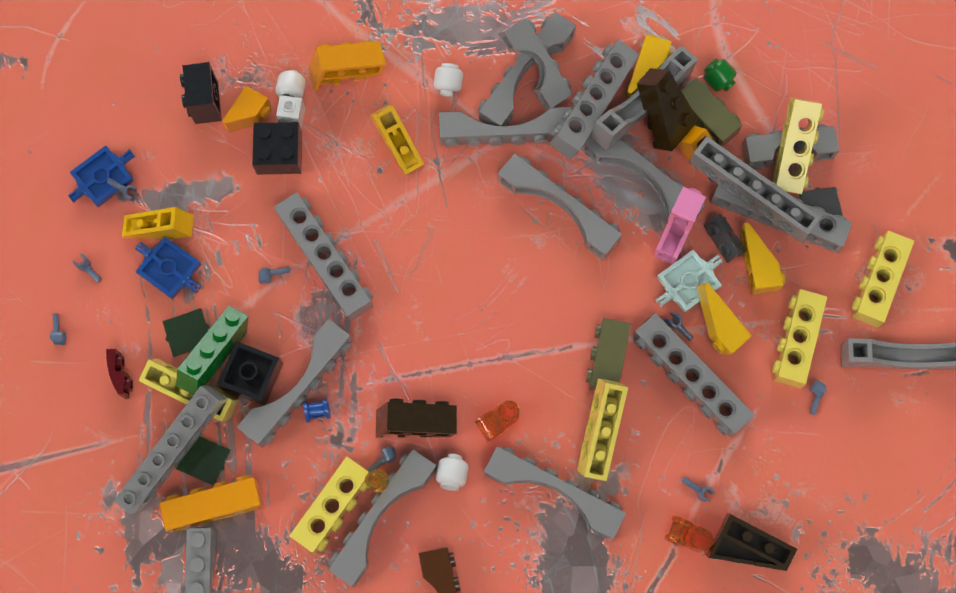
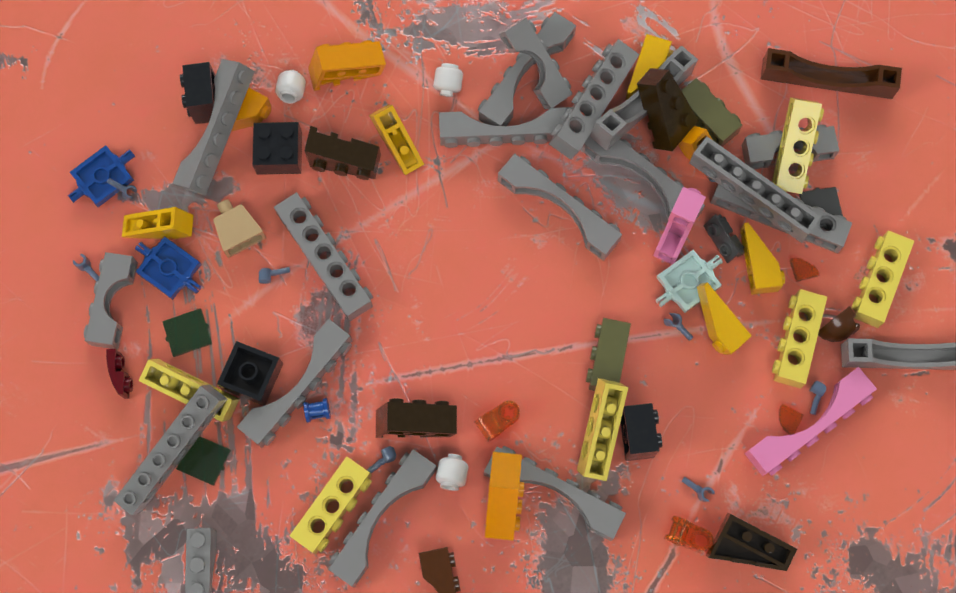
sand blue hand [50,313,67,345] -> none
light orange brick [160,475,264,533] -> none
green brick [176,306,249,395] -> none
white brick [276,95,306,129] -> none
clear yellow plate [365,469,389,492] -> none
light grey brick [633,313,755,438] -> none
green head [703,58,736,92] -> none
none -> light grey arch [84,252,138,350]
none -> light grey arch [173,59,255,196]
none -> tan torso [213,200,266,258]
none -> dark brown wedge [304,126,381,180]
none -> light orange wedge [485,452,524,541]
none -> black brick [620,403,662,461]
none -> bright pink arch [745,367,877,476]
none -> reddish brown arch [761,48,902,99]
none -> clear orange tile [779,404,804,435]
none -> clear orange tile [790,258,820,282]
none -> reddish brown brick [818,306,860,342]

